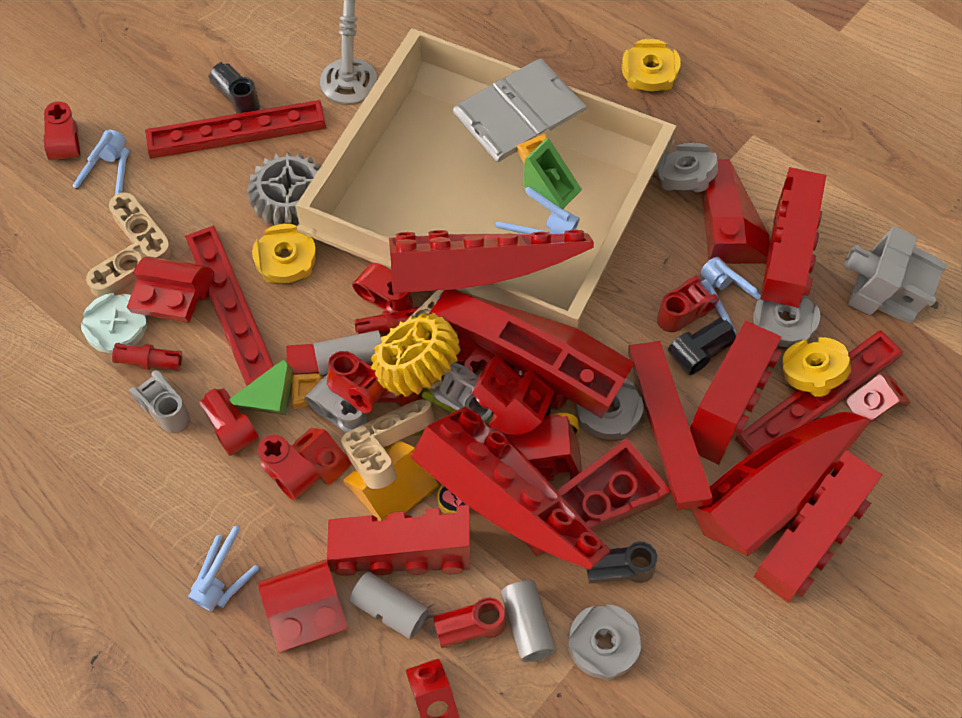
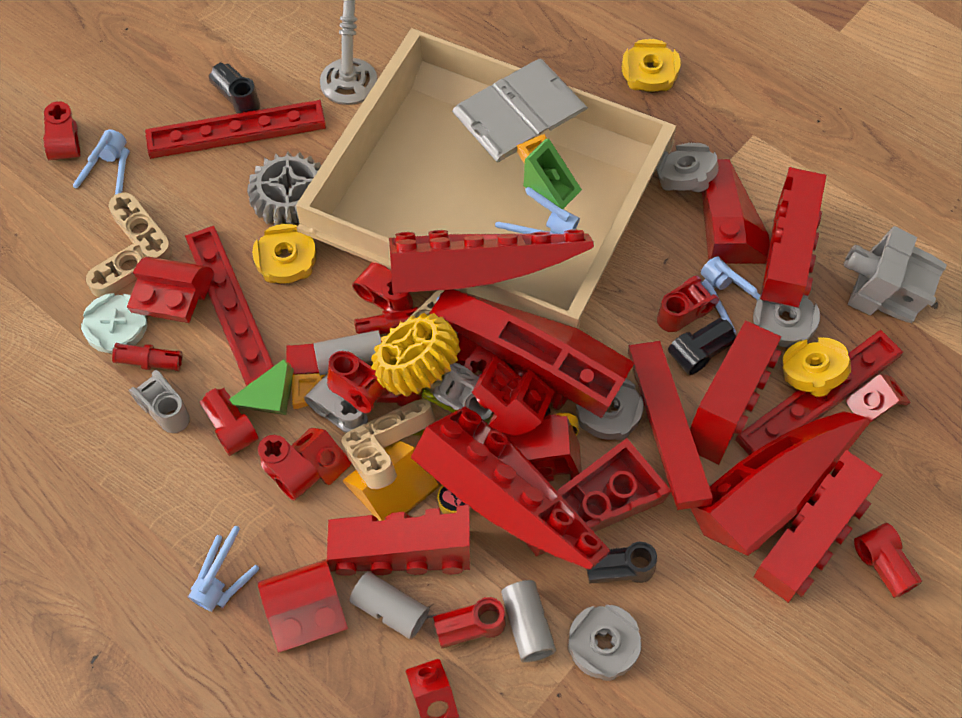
none -> red piece [854,523,923,598]

